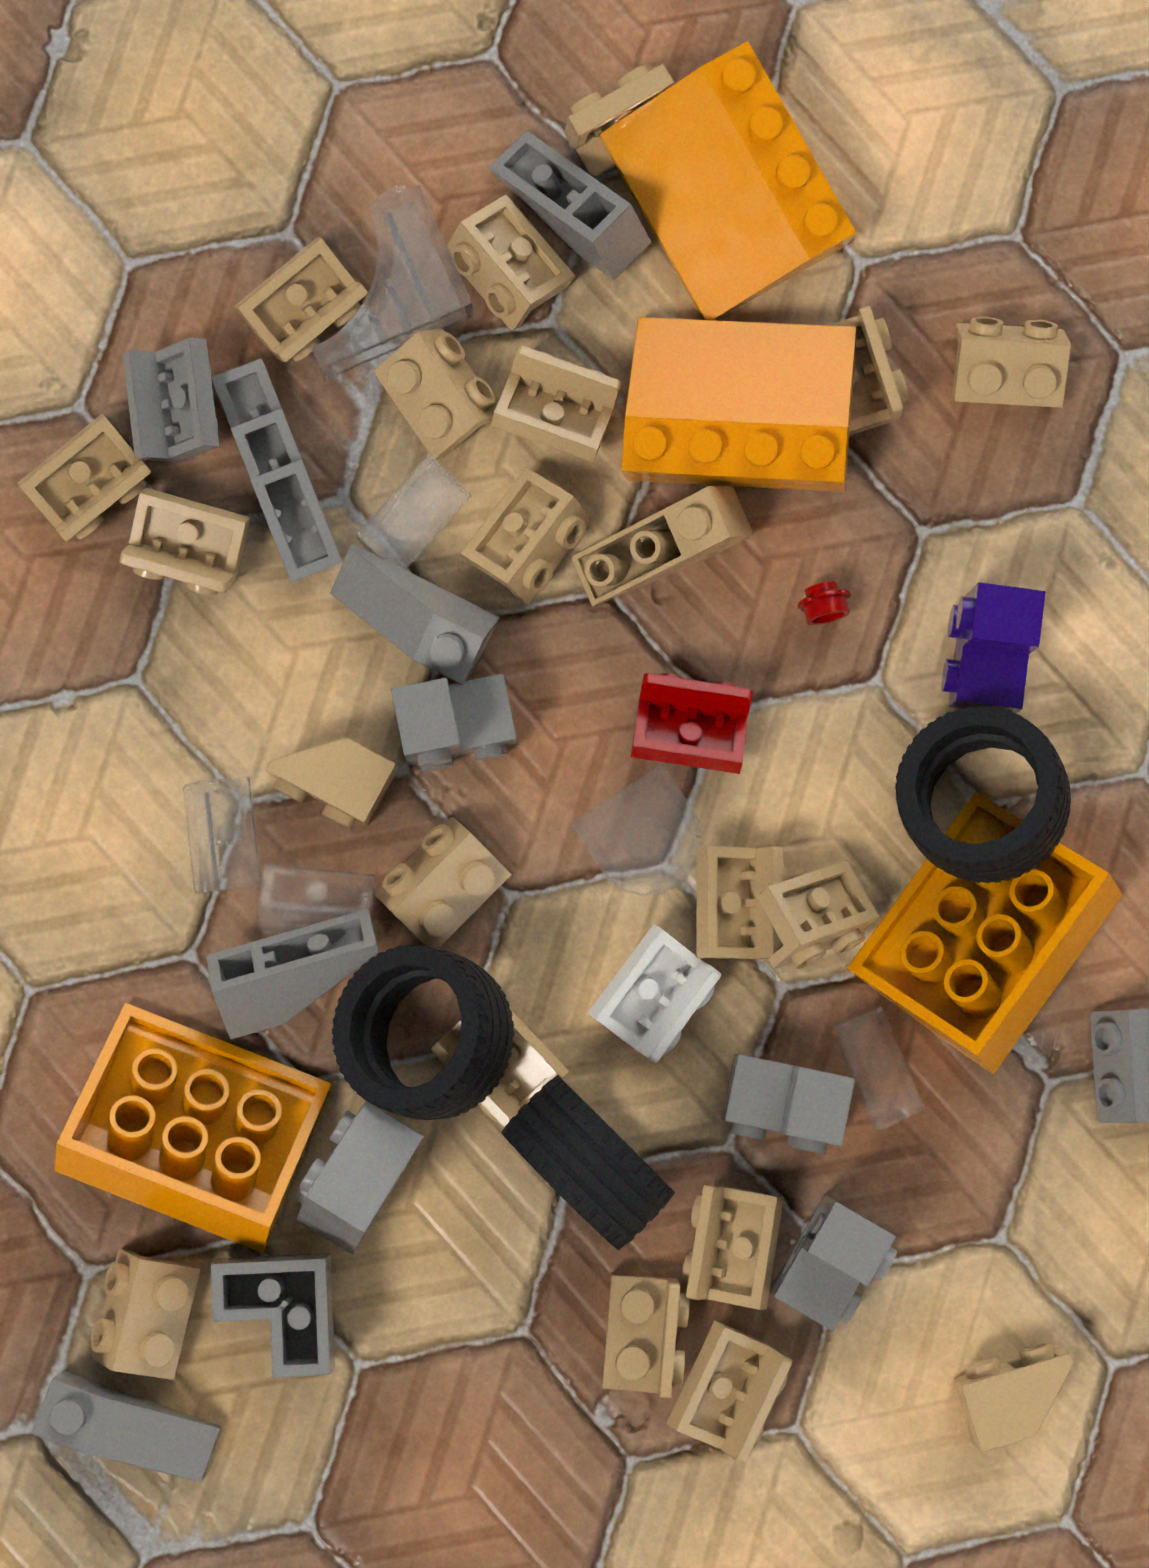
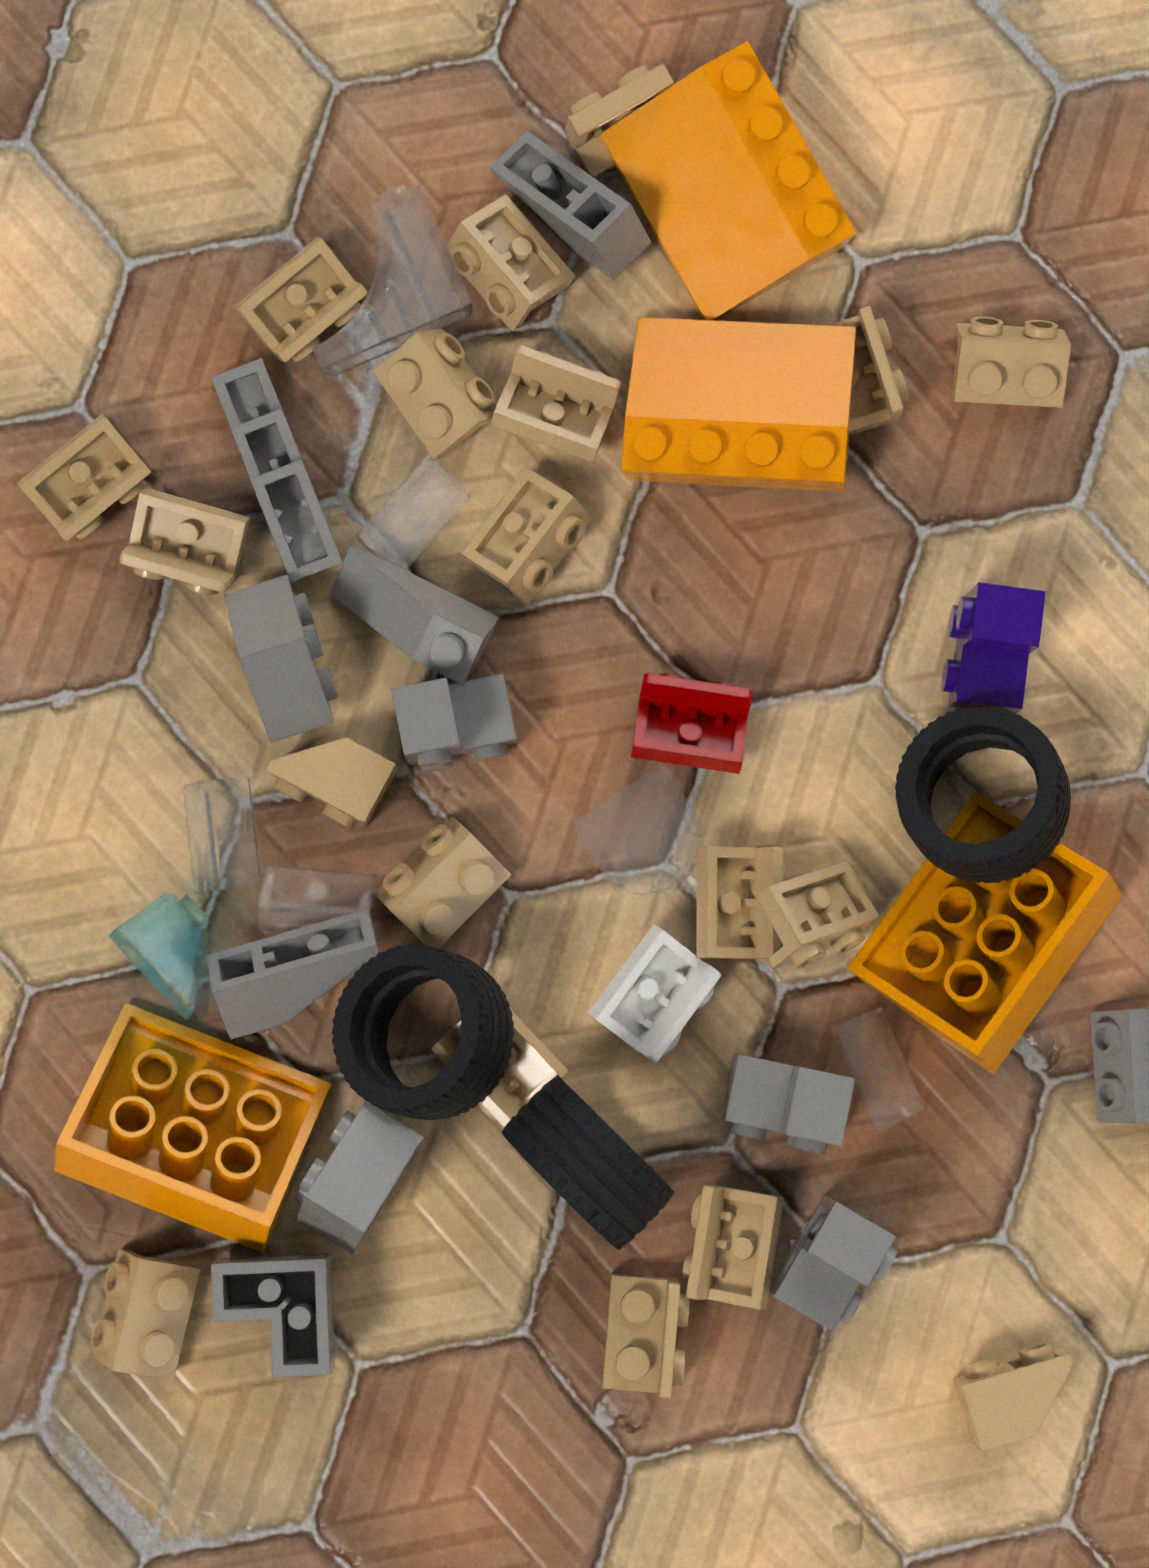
light grey slope [32,1370,221,1482] -> none
light grey bracket [123,338,220,463] -> none
tan slope [571,486,754,607] -> none
tan bracket [666,1320,792,1463] -> none
red plate [797,581,851,625] -> none
none -> clear light blue slope [108,892,212,1020]
none -> light grey brick [224,575,338,743]

